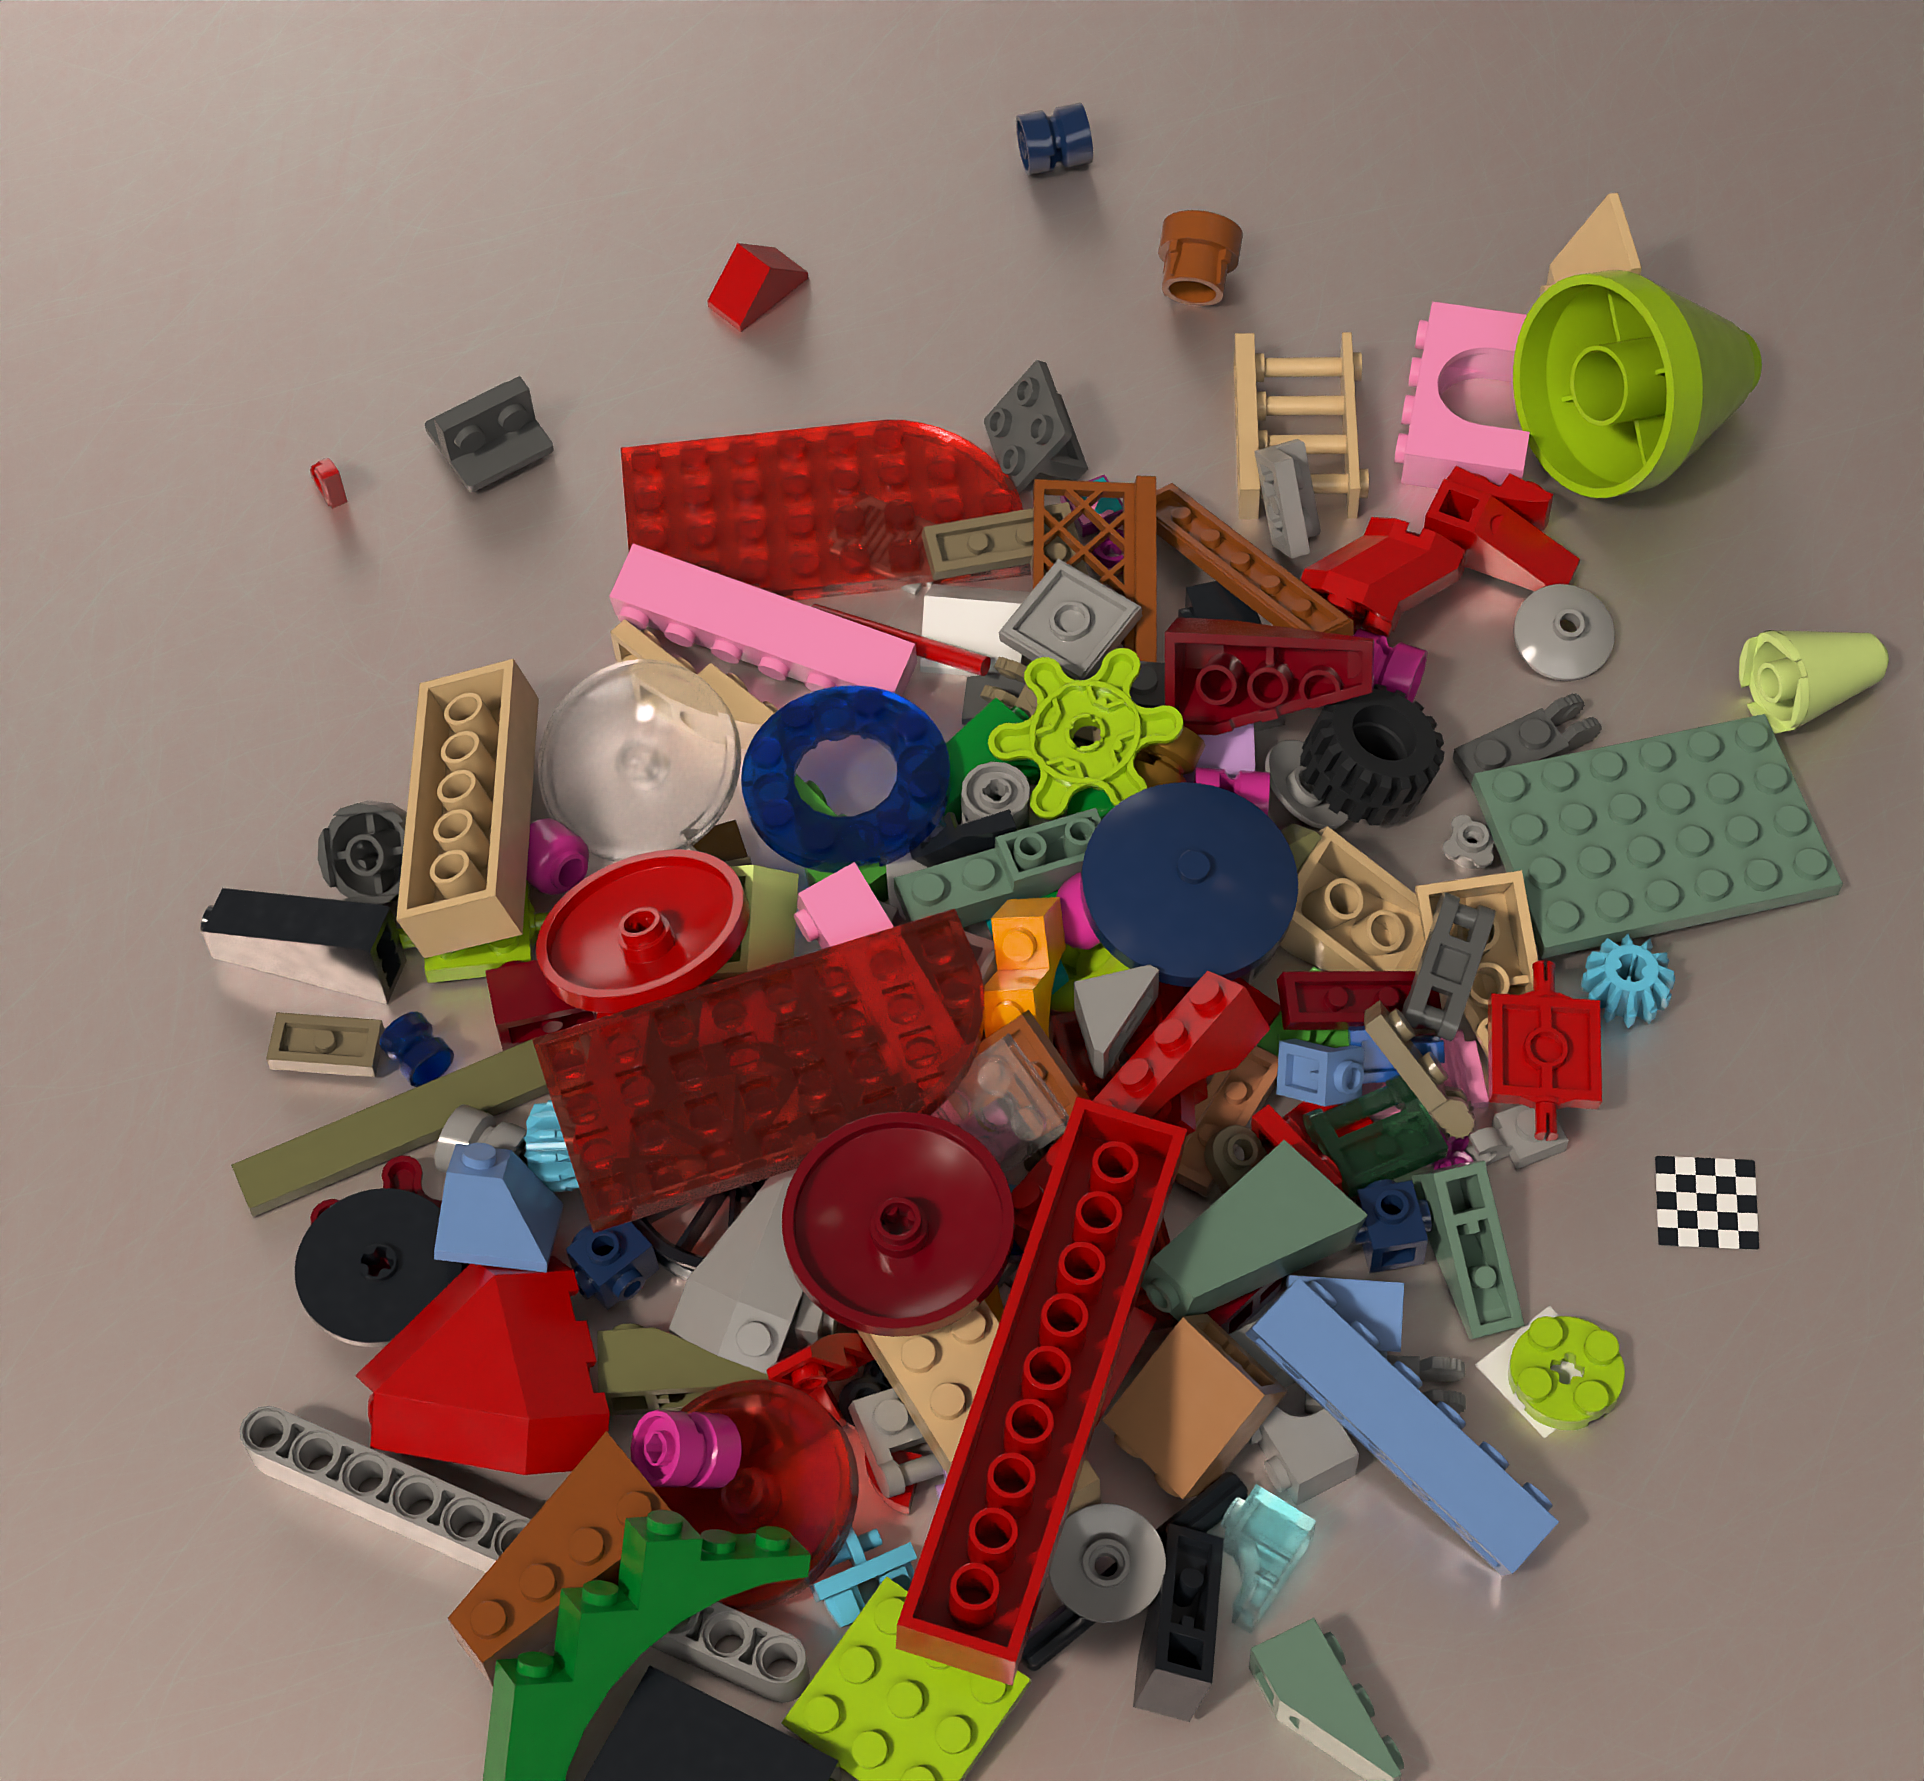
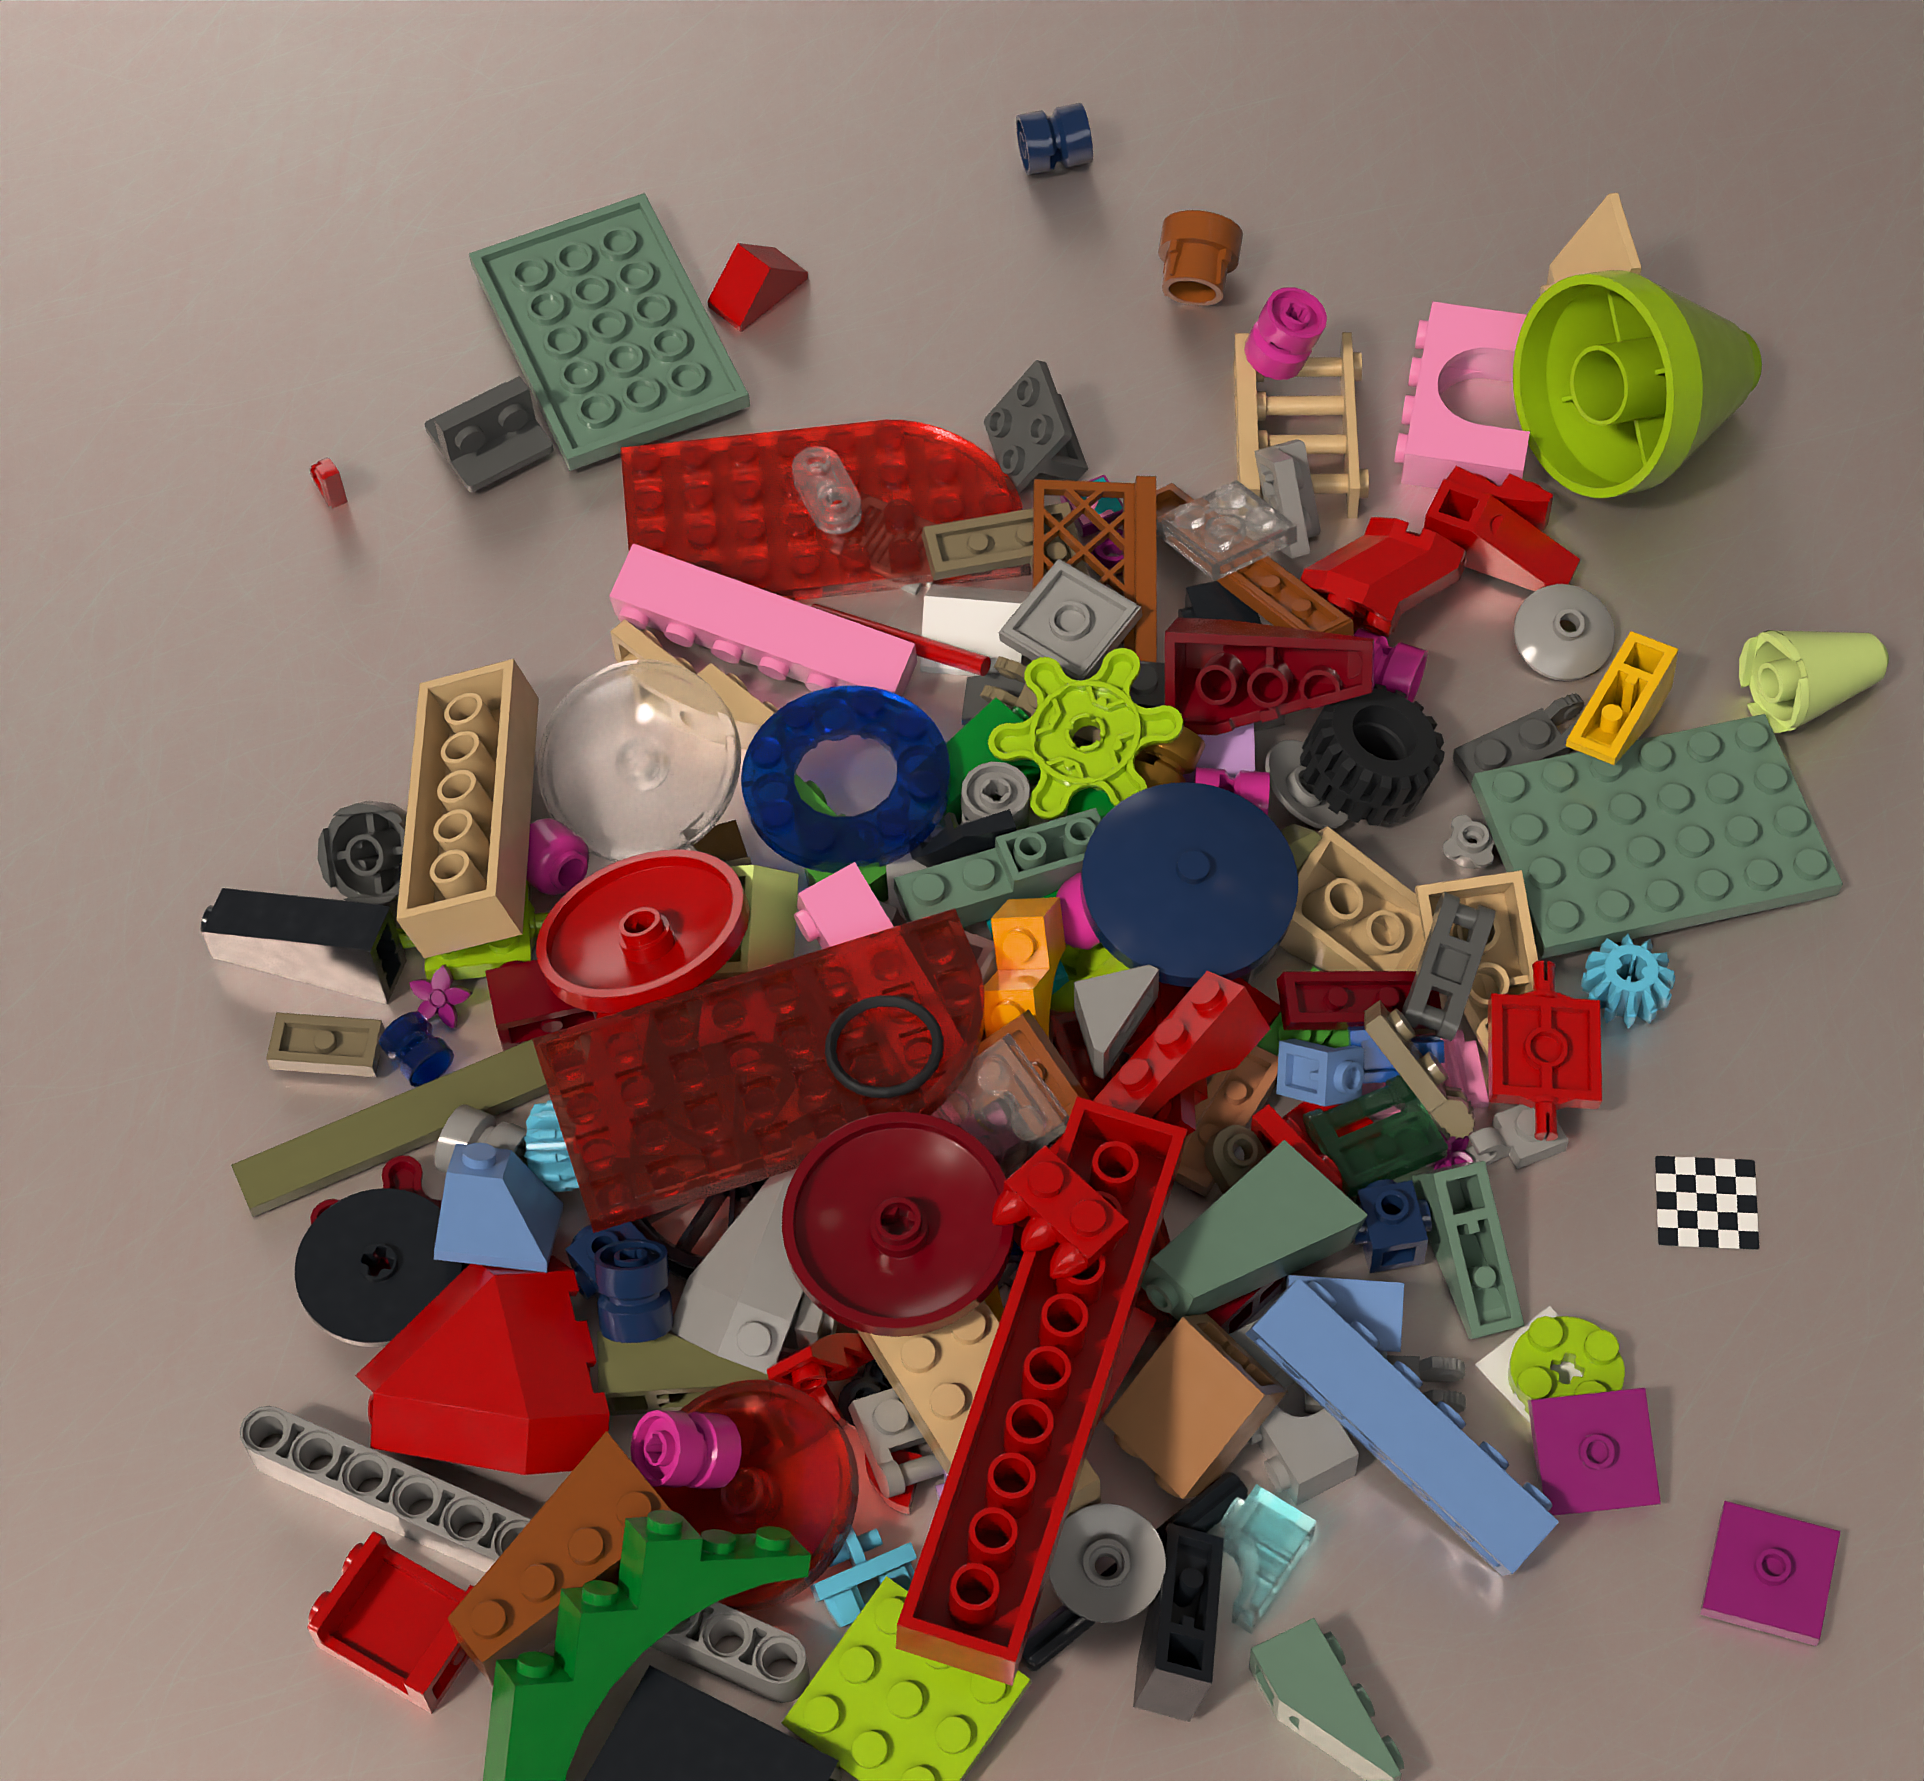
none -> red panel [307,1531,474,1714]
none -> magenta plant [409,964,473,1029]
none -> sand green plate [469,193,750,471]
none -> dark blue wheel [594,1239,673,1343]
none -> clear plate [792,446,862,534]
none -> black tyre [825,995,944,1098]
none -> red plate [992,1145,1129,1279]
none -> clear plate [1156,480,1297,581]
none -> dark pink wheel [1244,287,1327,380]
none -> magenta plate [1528,1388,1661,1516]
none -> yellow slope [1566,631,1679,765]
none -> magenta plate [1699,1501,1841,1646]

